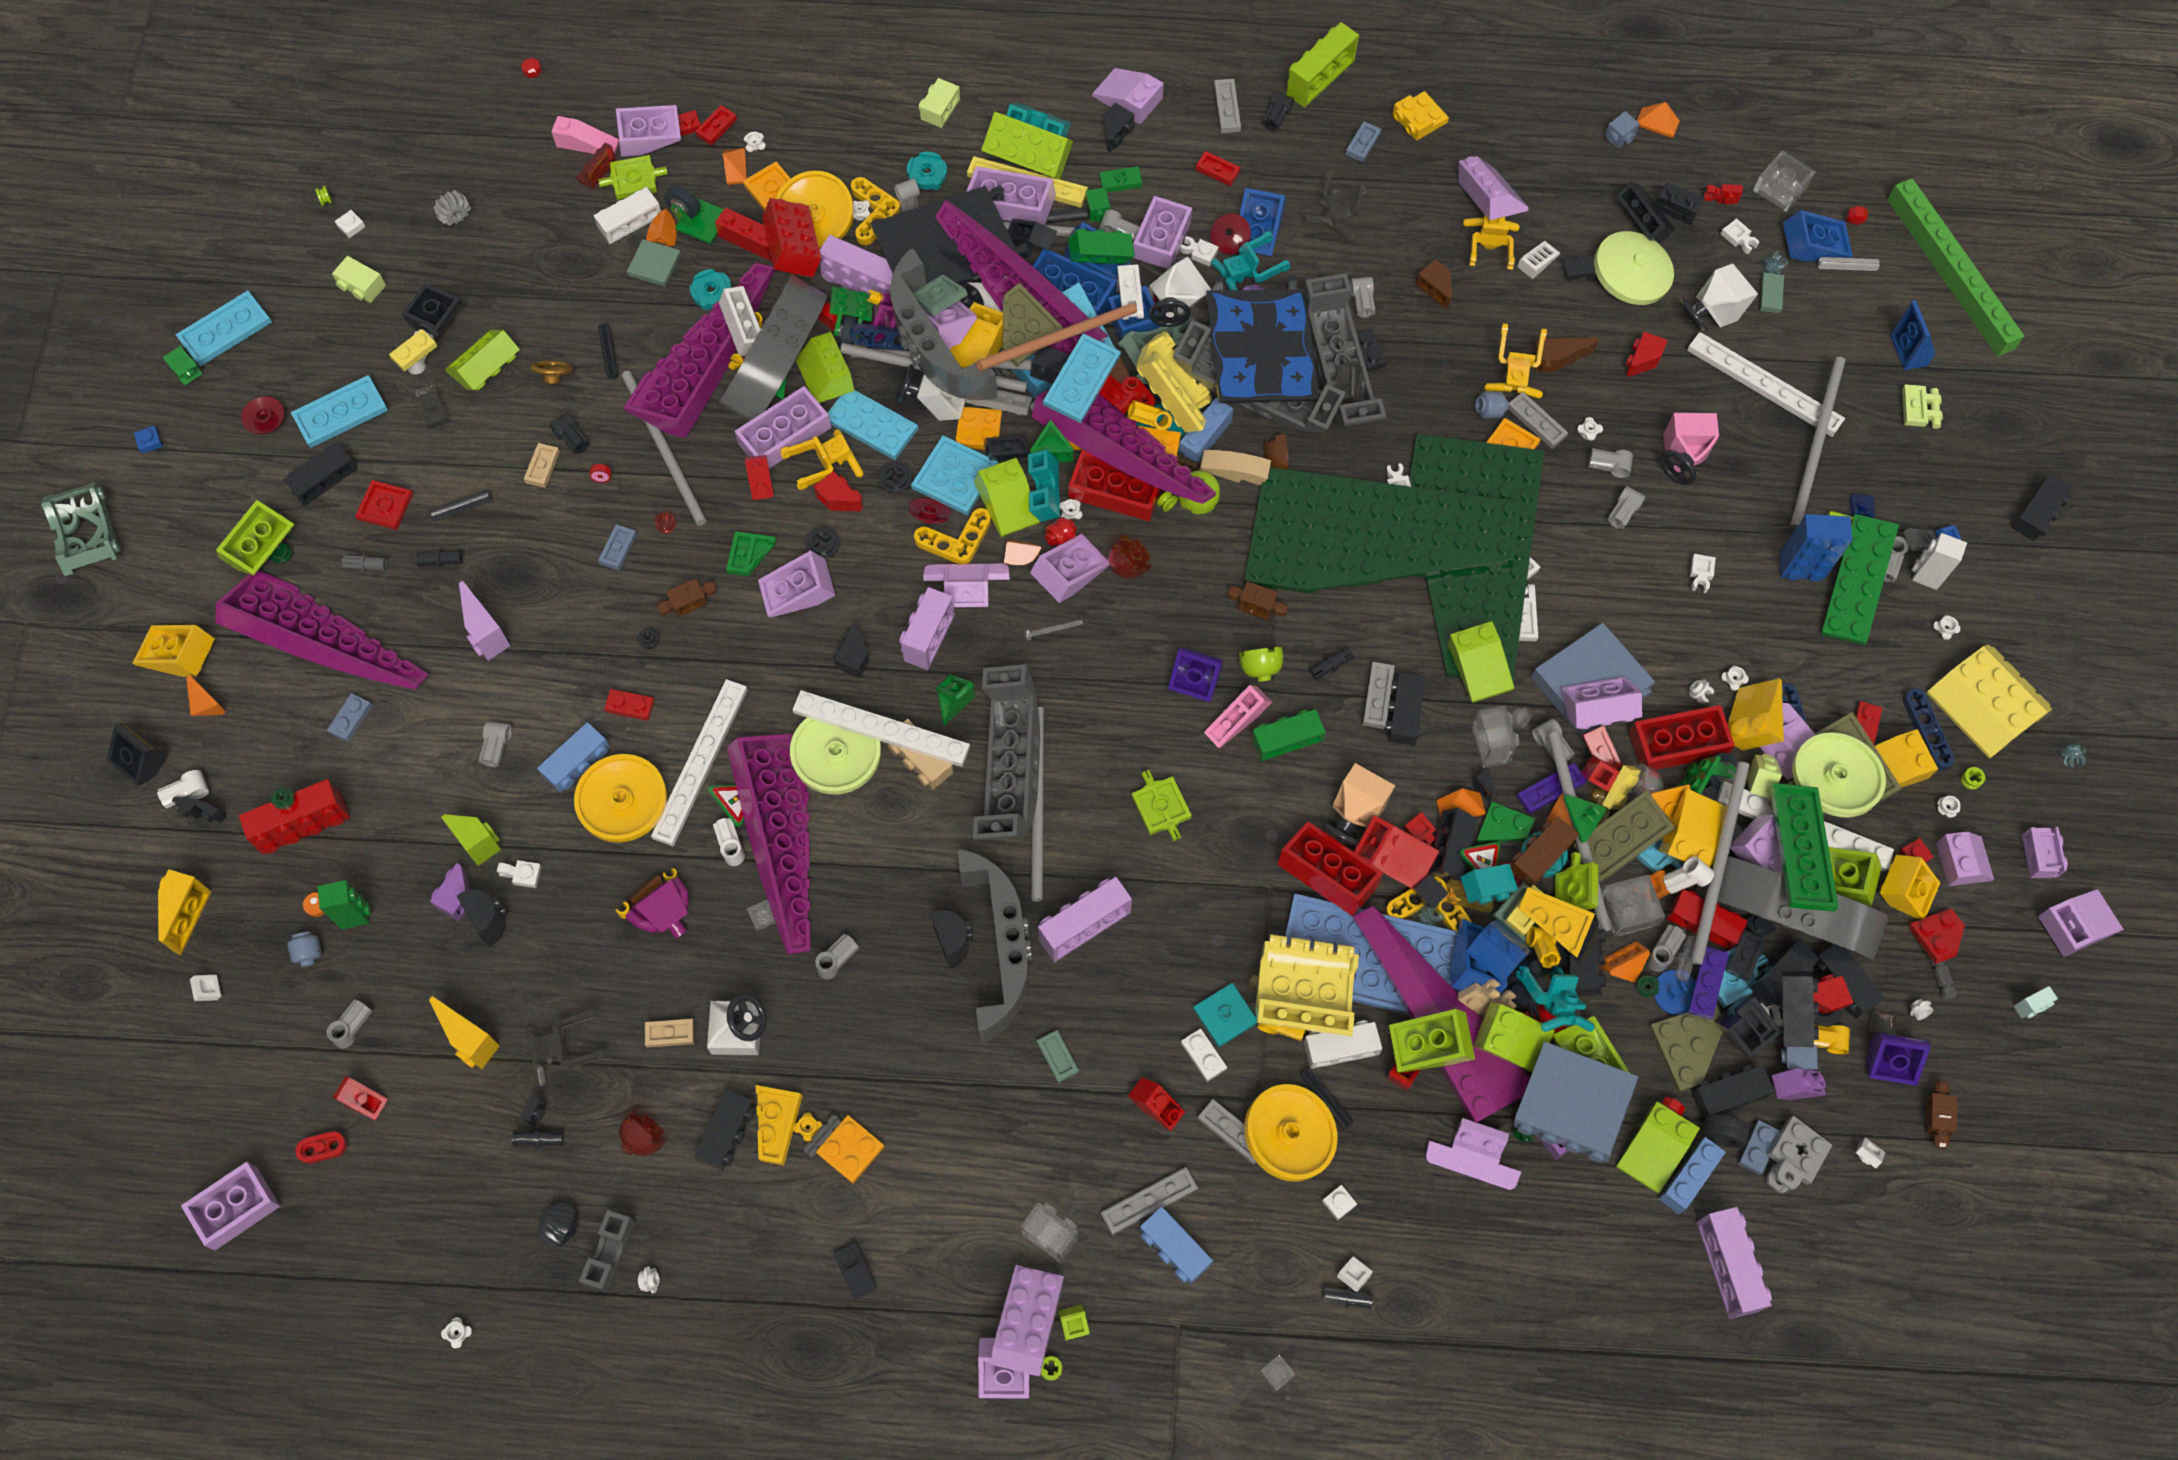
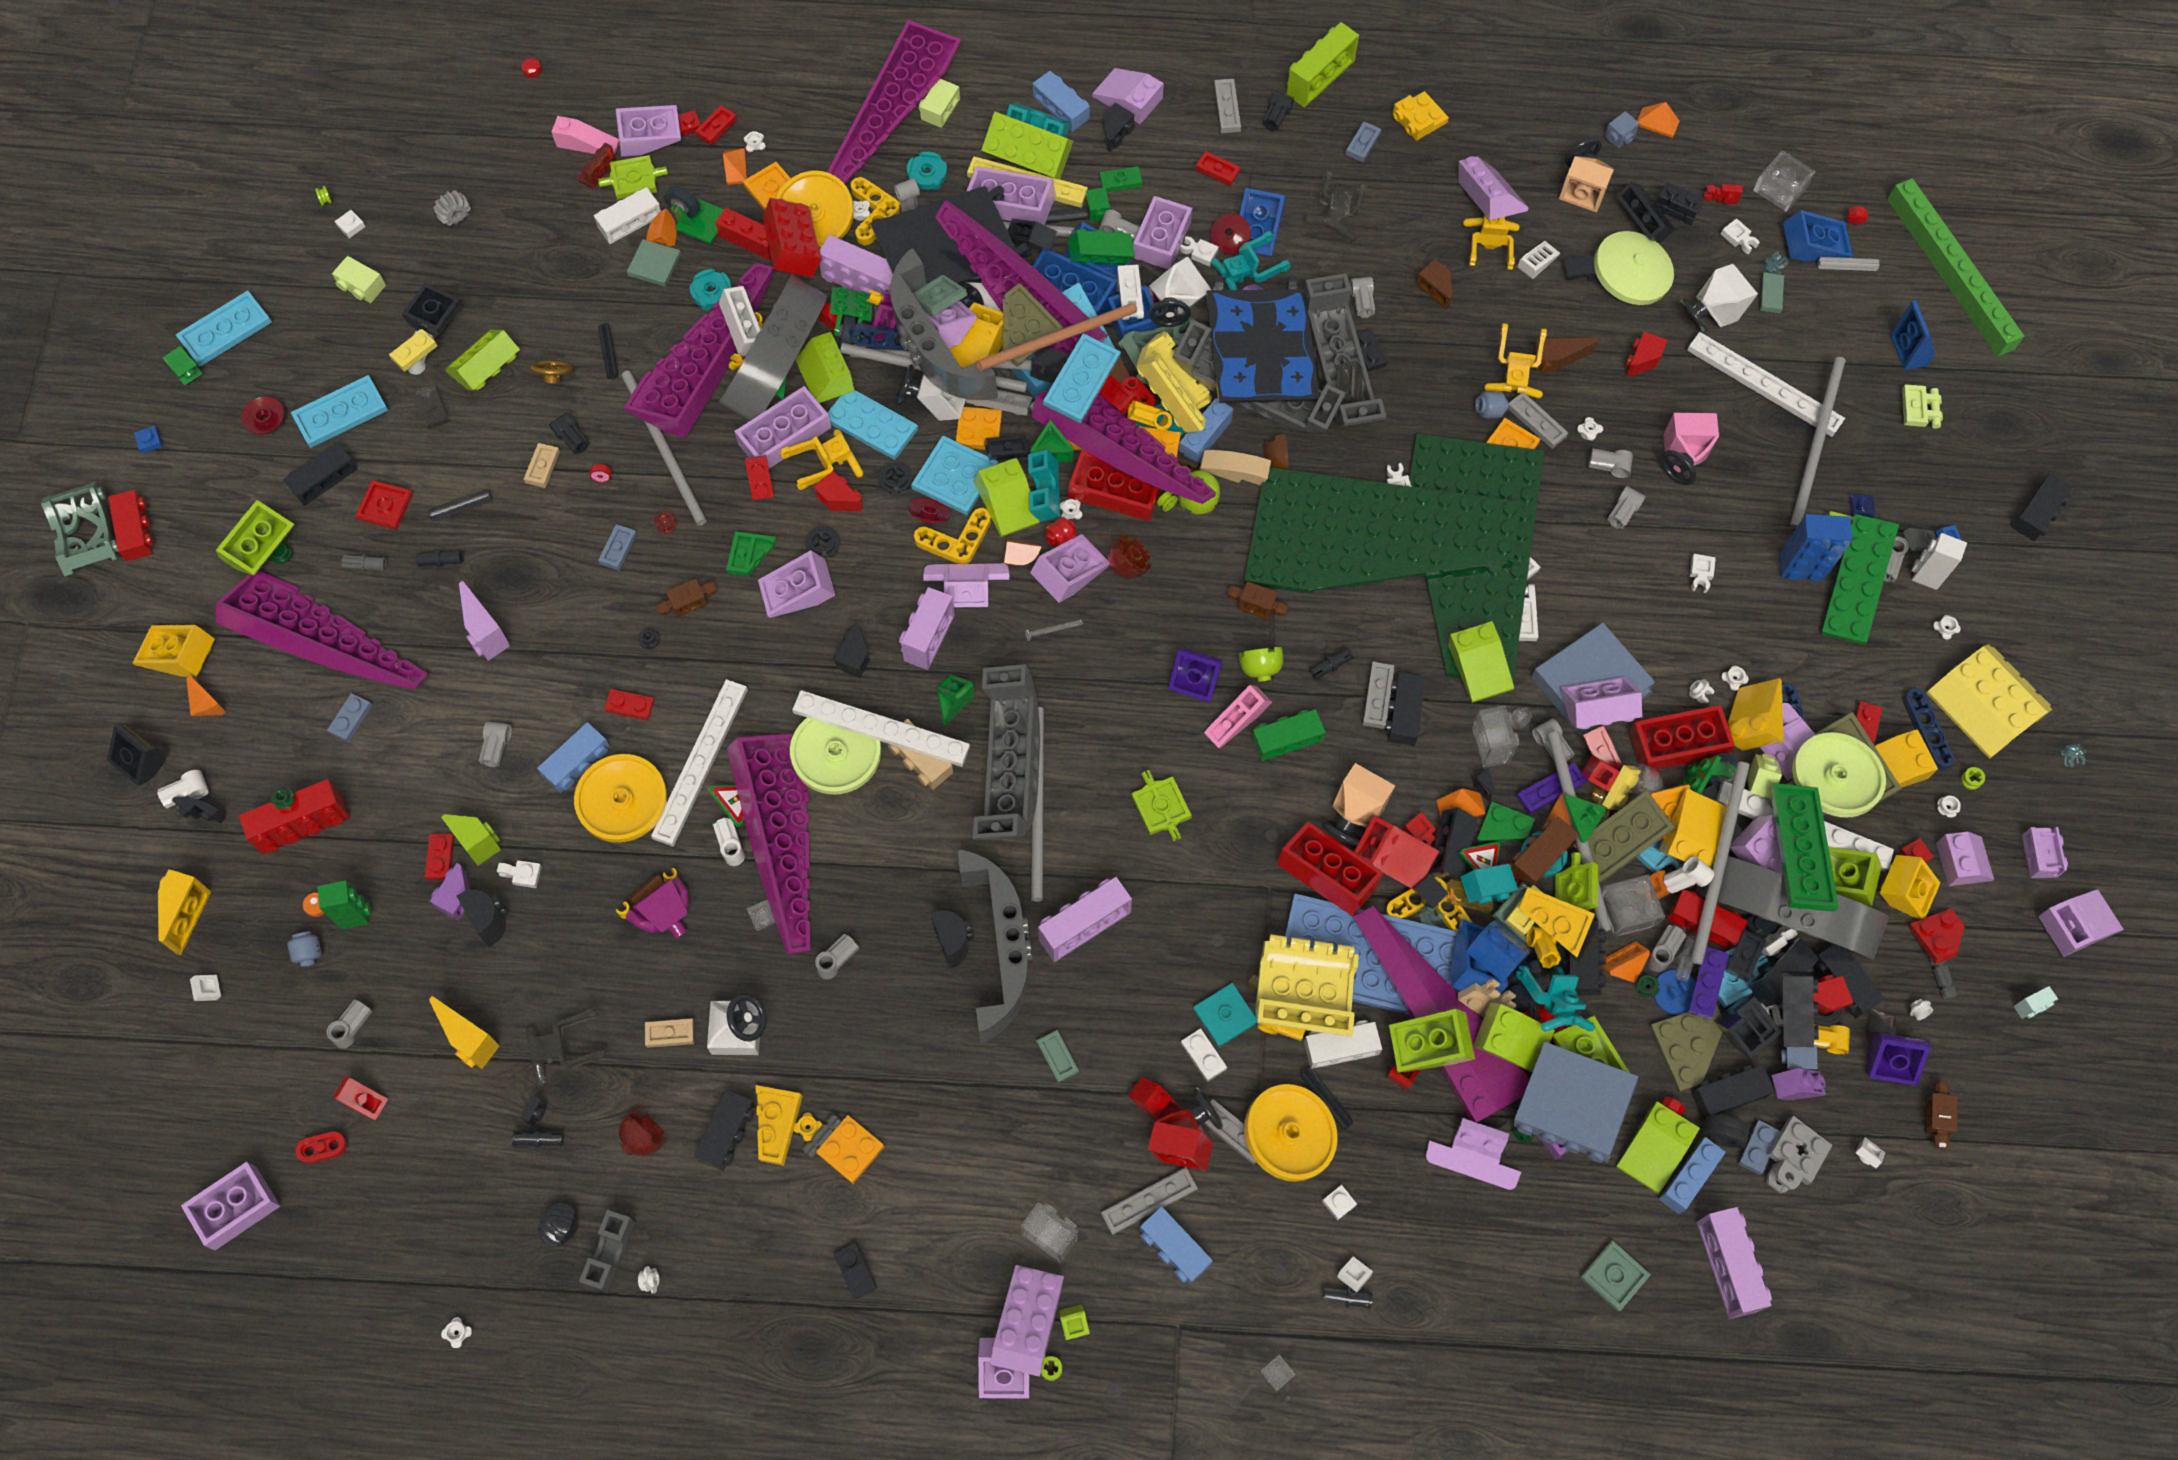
none -> red brick [108,490,154,561]
none -> red plate [425,834,455,880]
none -> magenta wedge [827,20,962,184]
none -> medium blue brick [1032,71,1090,132]
none -> red piece [1148,1087,1223,1171]
none -> light nougat piece [1559,138,1614,212]
none -> sand green tile [1580,1240,1651,1312]
none -> white plate [1761,926,1797,956]

